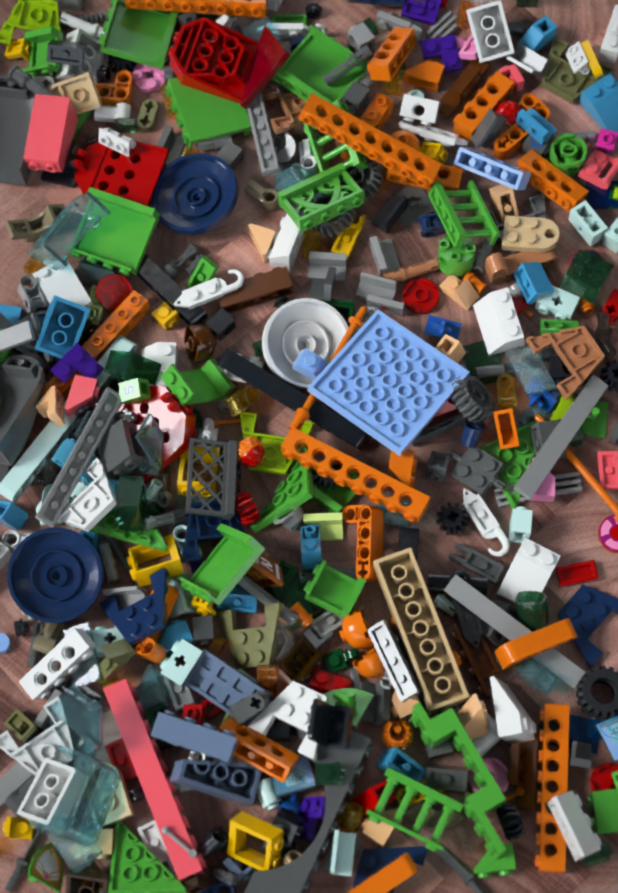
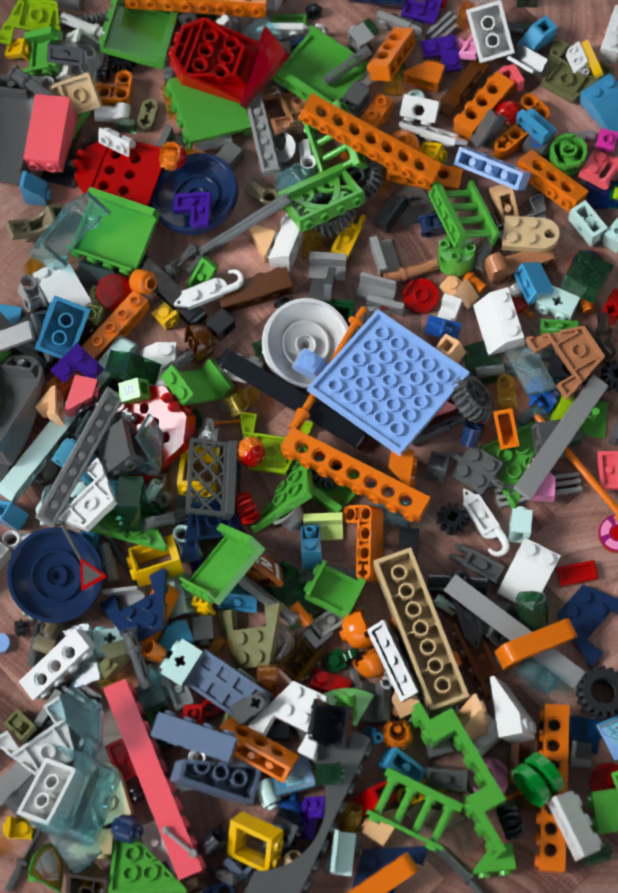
bright pink plate [132,63,167,93] -> none
none -> dark azure slope [19,171,52,206]
none -> piece [61,524,108,591]
none -> dark blue head [111,814,144,844]
none -> dark grey pin [119,627,153,689]
none -> orange head [129,269,157,295]
none -> orange piece [159,141,187,171]
none -> dark grey piece [161,350,196,376]
none -> dark purple plate [174,192,212,229]
none -> dark grey axle [198,193,291,256]
none -> dark azure arm [363,725,383,745]
none -> white panel [437,293,462,322]
none -> green wheel [511,752,564,807]

